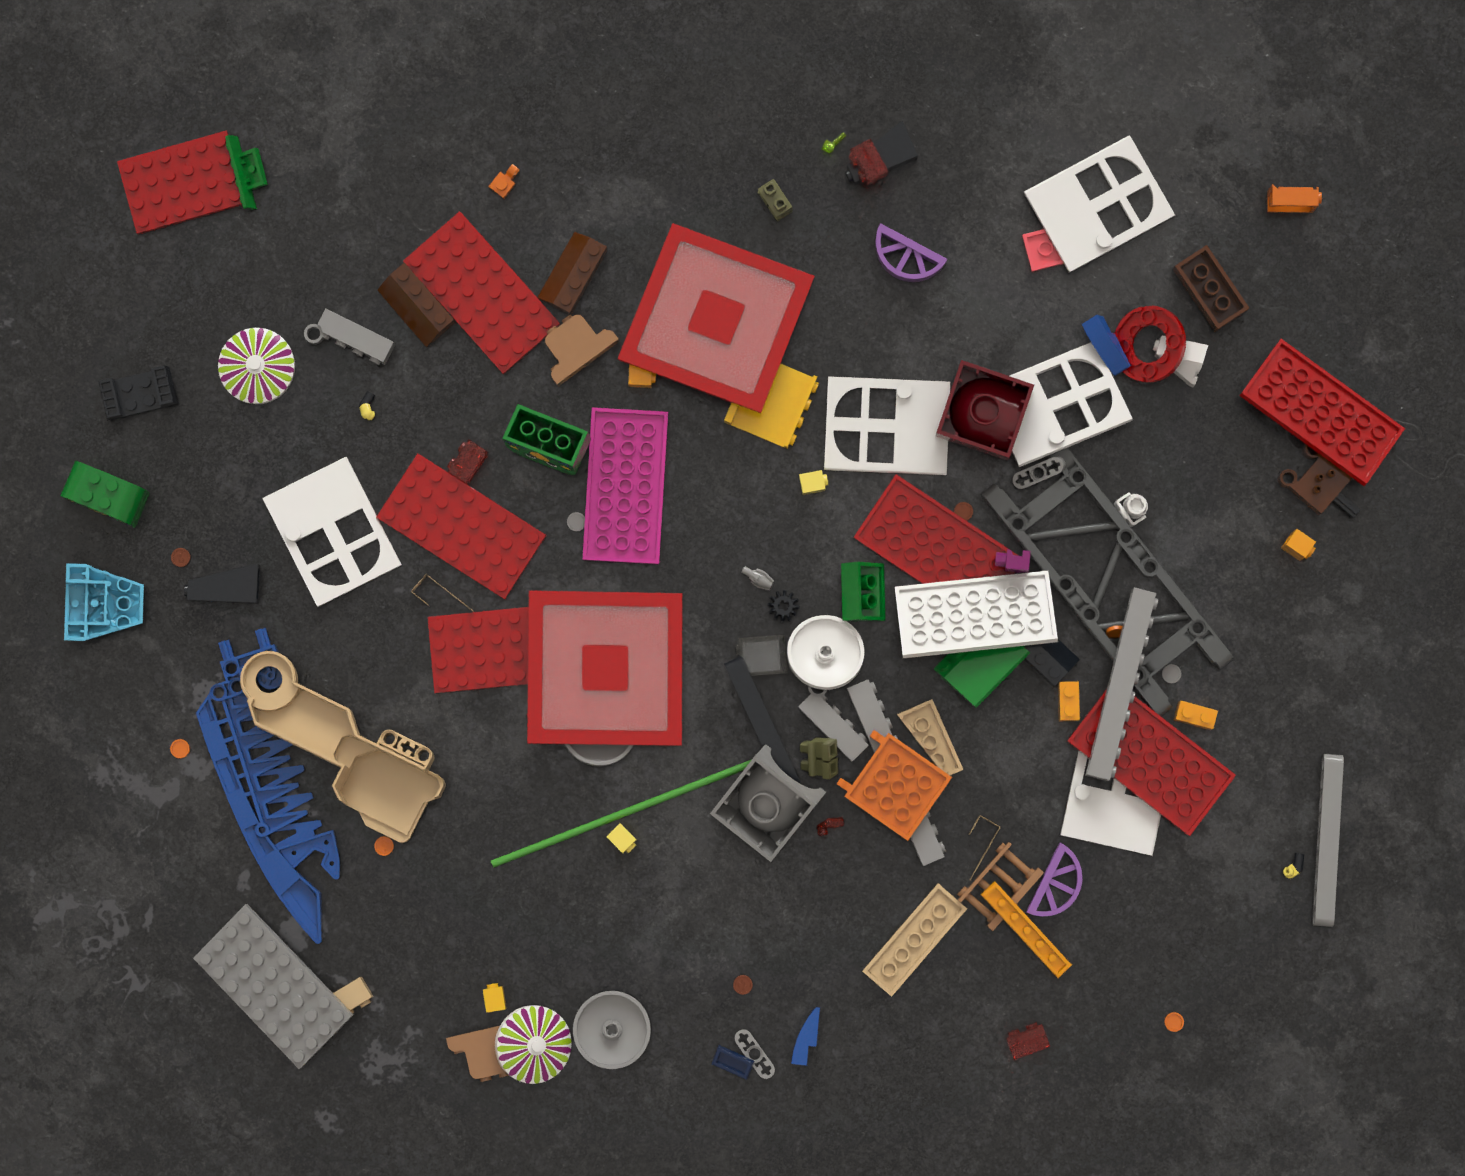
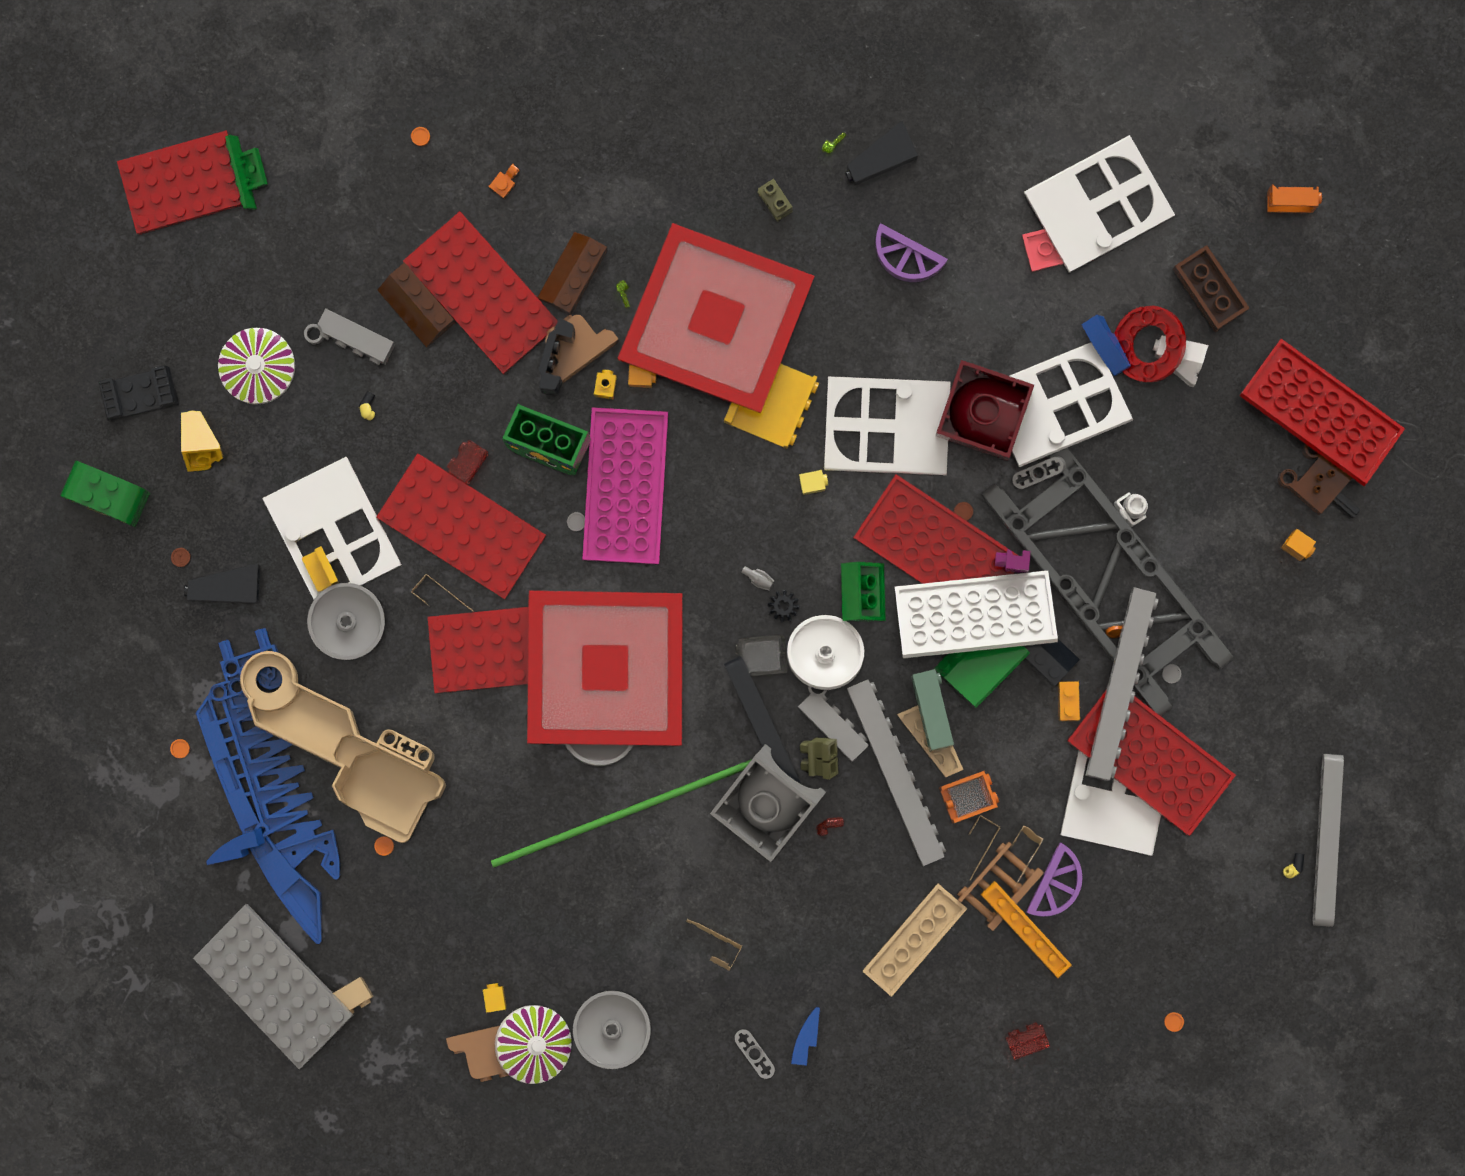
medium azure wedge [64,563,144,641] -> none
light yellow brick [606,823,637,853] -> none
dark blue tile [712,1045,755,1080] -> none
copper piece [733,975,753,995] -> none
orange plate [837,730,952,841] -> none
clear red brick [849,139,889,185] -> none
light orange brick [1173,701,1218,730] -> none
none -> yellow slope [181,411,223,472]
none -> blue slope [206,828,265,865]
none -> yellow panel [302,546,339,592]
none -> light grey dish [307,583,385,660]
none -> orange piece [411,127,430,146]
none -> black plate [538,318,575,394]
none -> yellow brick [594,370,617,400]
none -> clear neon green hand [616,280,630,308]
none -> tan piece [686,919,742,970]
none -> sand green brick [911,669,954,752]
none -> window [939,771,999,824]
none -> tan piece [1011,826,1043,888]

